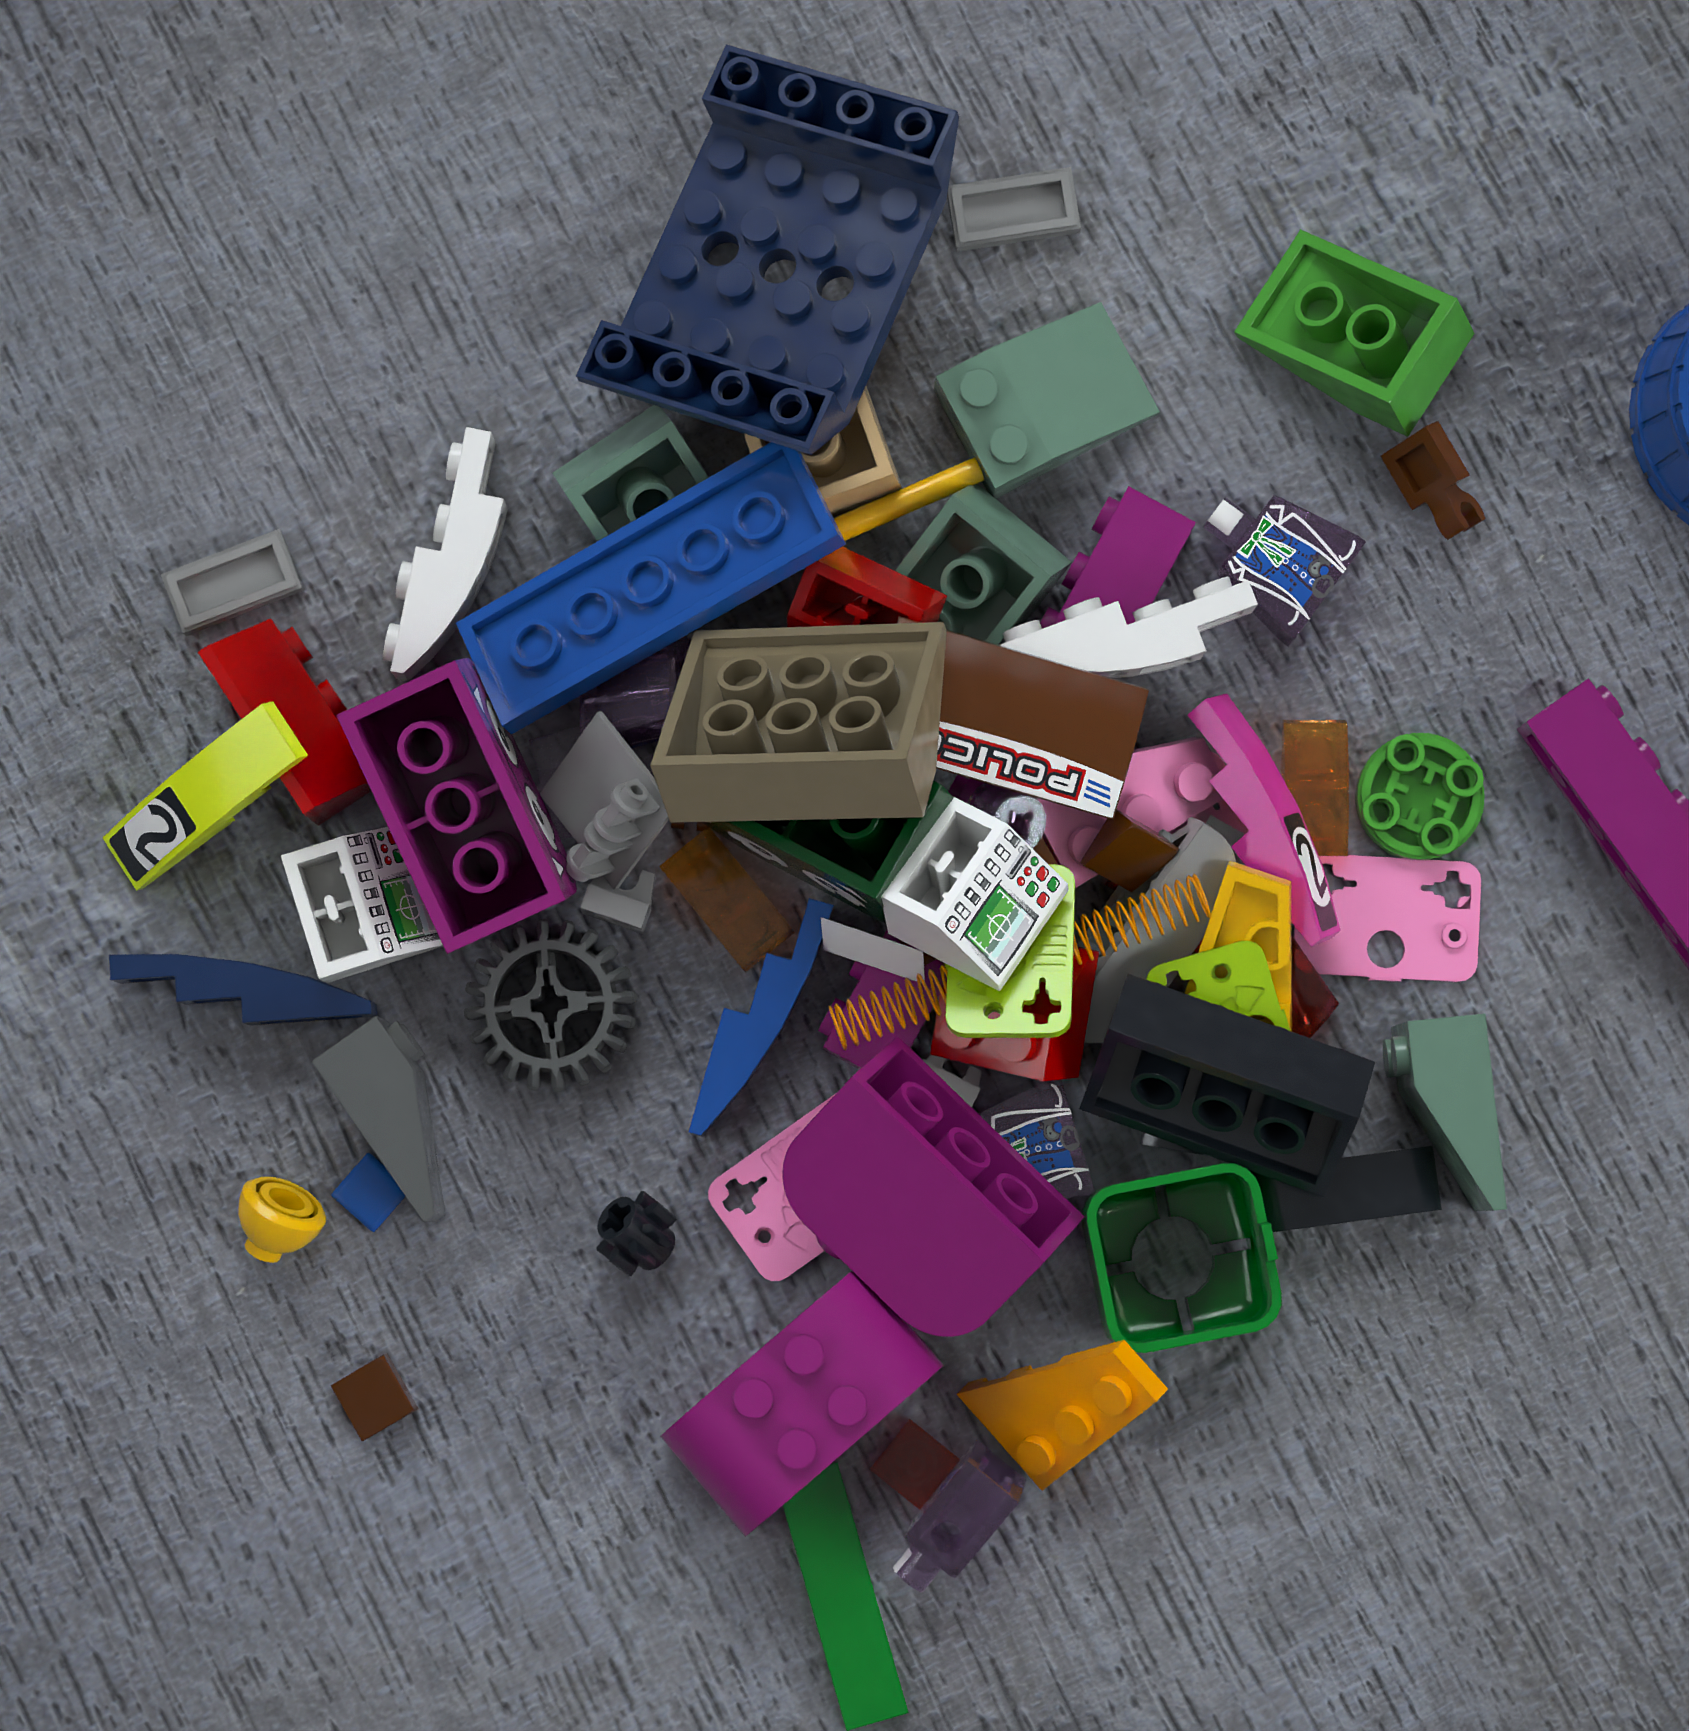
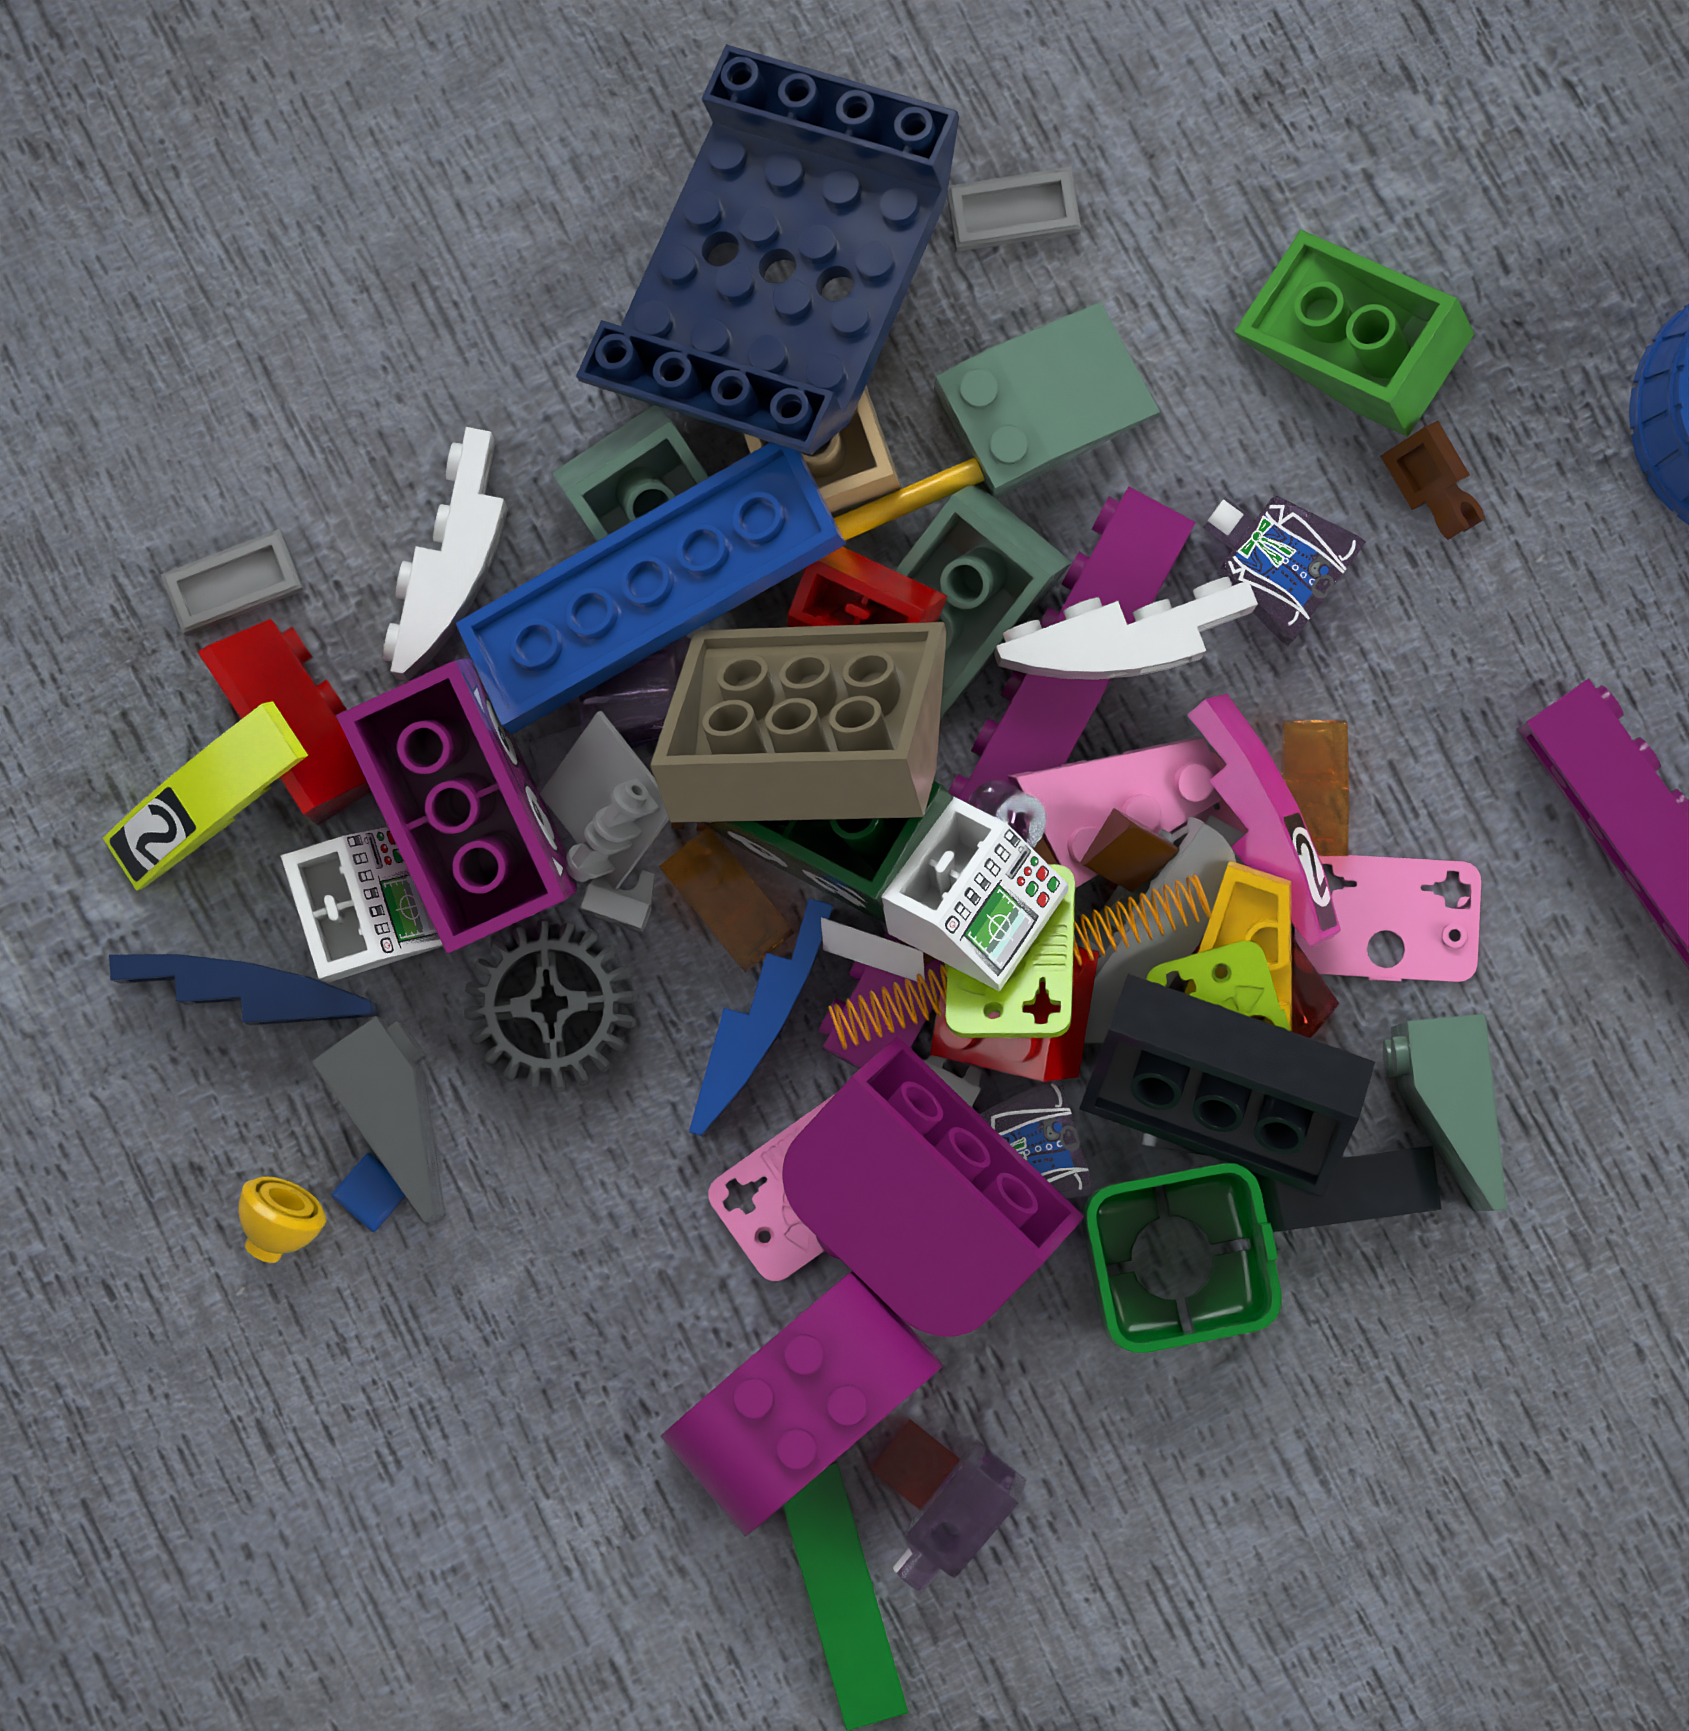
reddish brown slope [331,1353,419,1442] -> none
black gear [596,1191,677,1276] -> none
reddish brown slope [897,616,1149,820] -> none
light orange wing [956,1340,1168,1491] -> none
bright green tile [1355,733,1485,860] -> none

